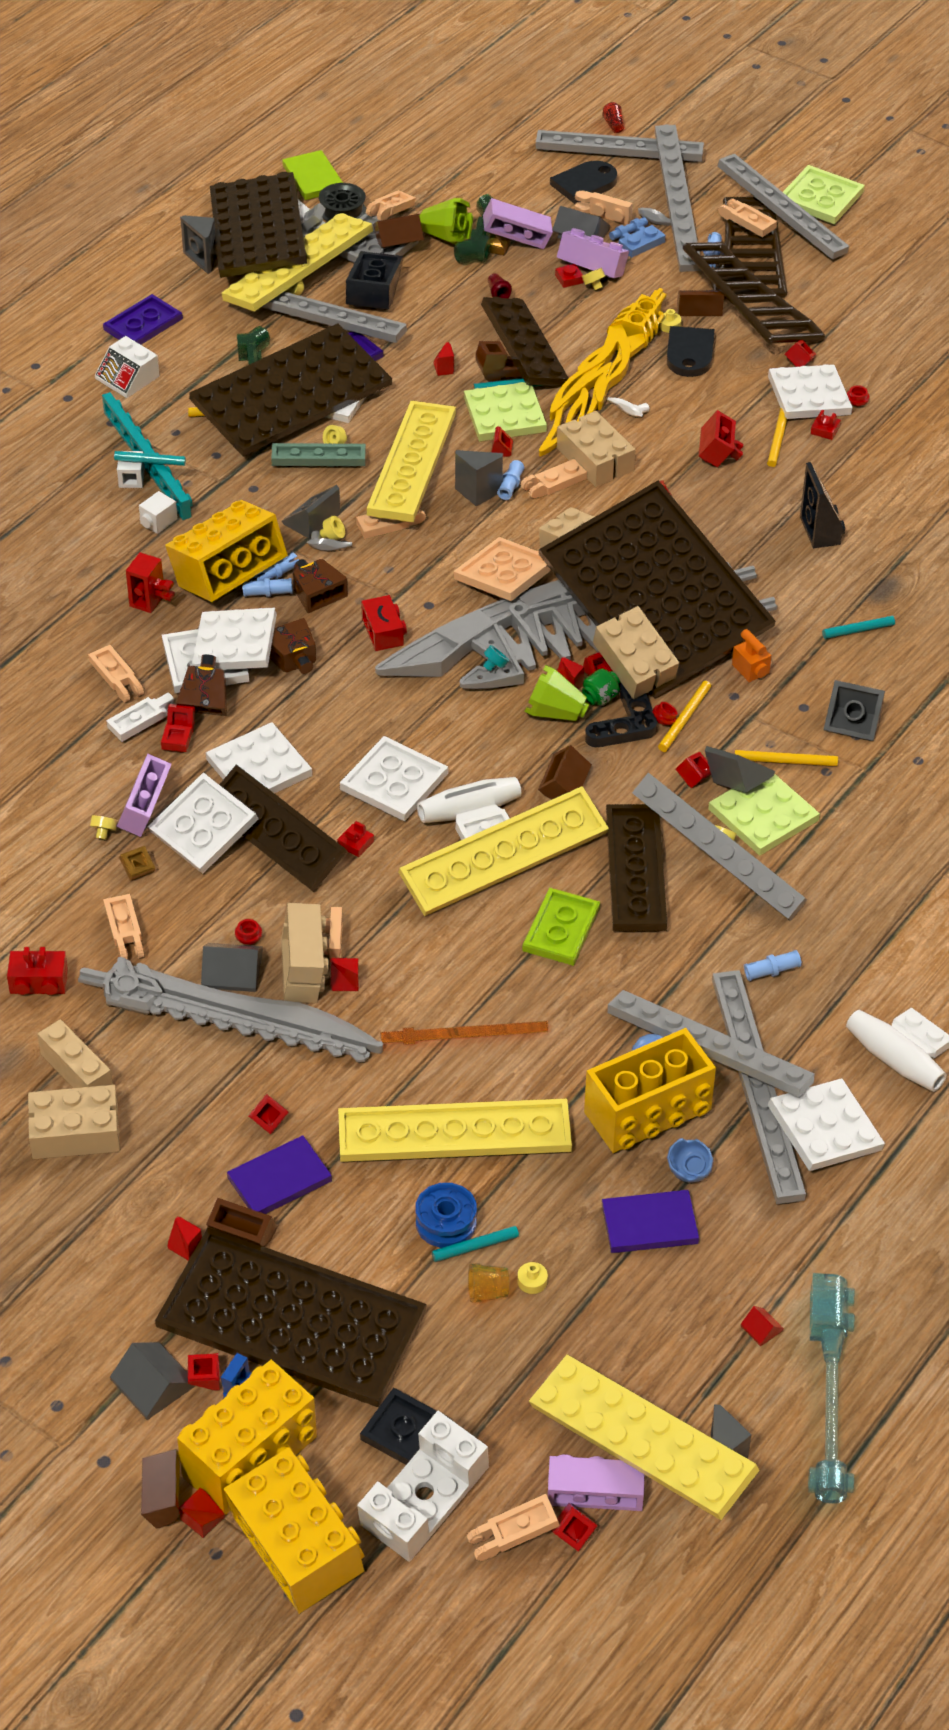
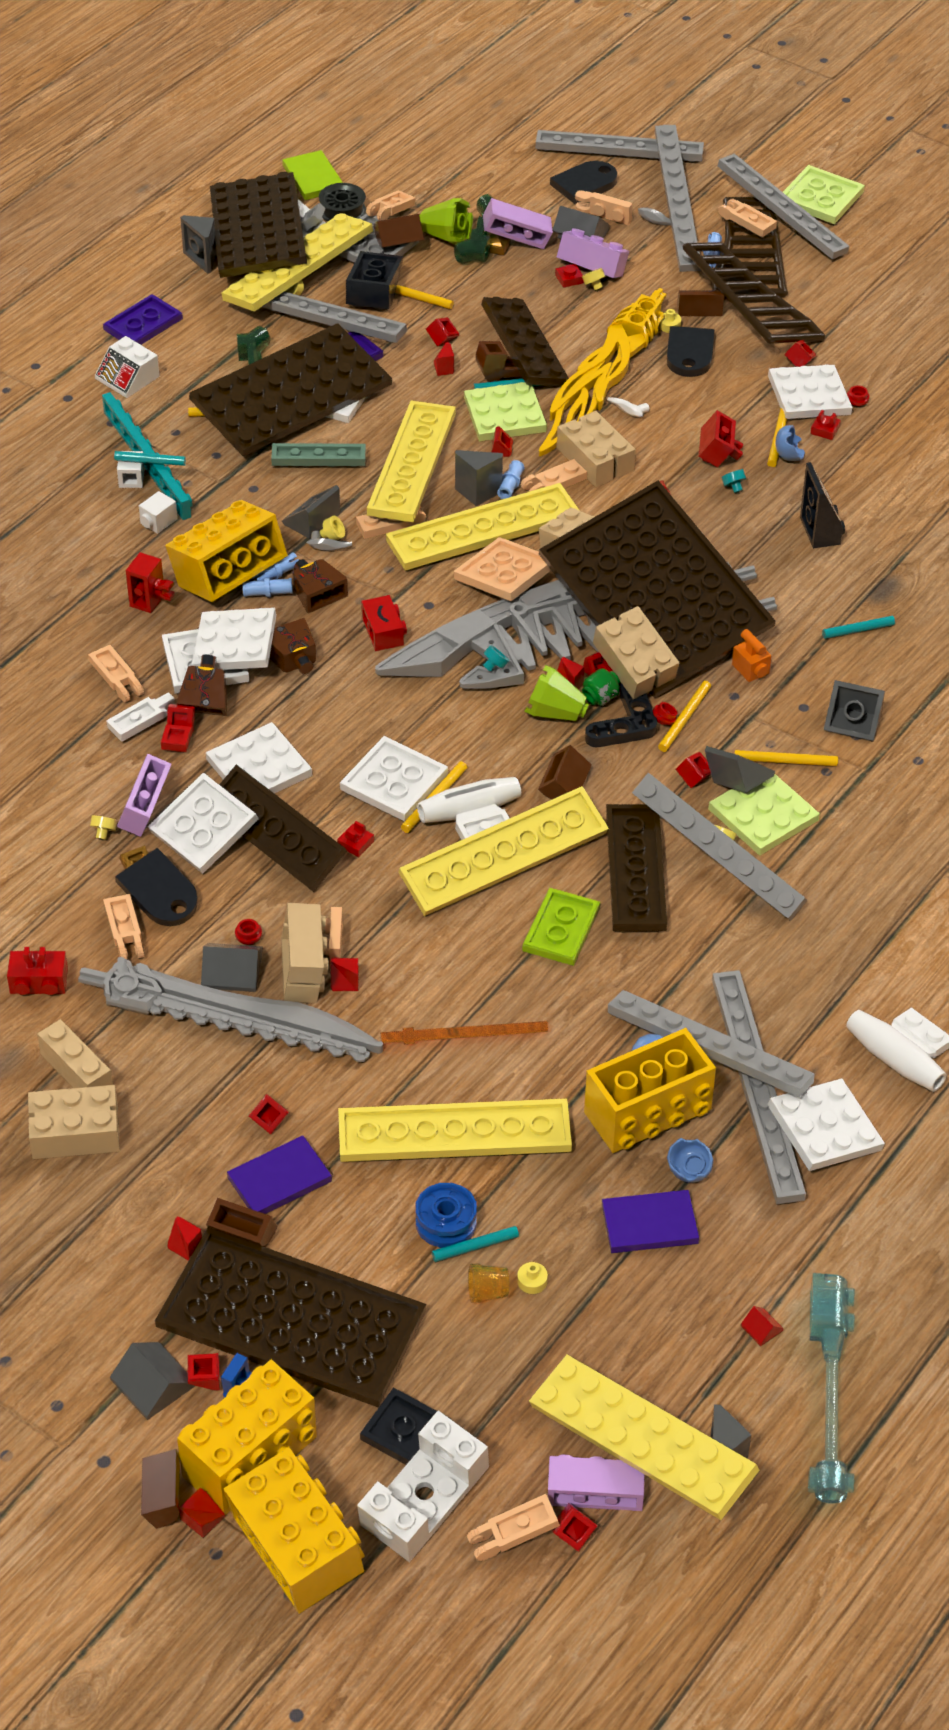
light yellow tile [322,425,347,444] -> none
dark red cone [488,273,512,299] -> none
clear red cone [602,102,624,133] -> none
medium blue plate [609,217,666,258] -> none
light blue pin [744,950,802,981] -> none
none -> black tile [115,848,197,926]
none -> light yellow plate [386,483,580,570]
none -> yellow bar [395,285,454,309]
none -> yellow bar [401,761,467,833]
none -> red slope [426,317,459,346]
none -> teal tile [721,469,747,493]
none -> medium blue hair [775,425,805,461]

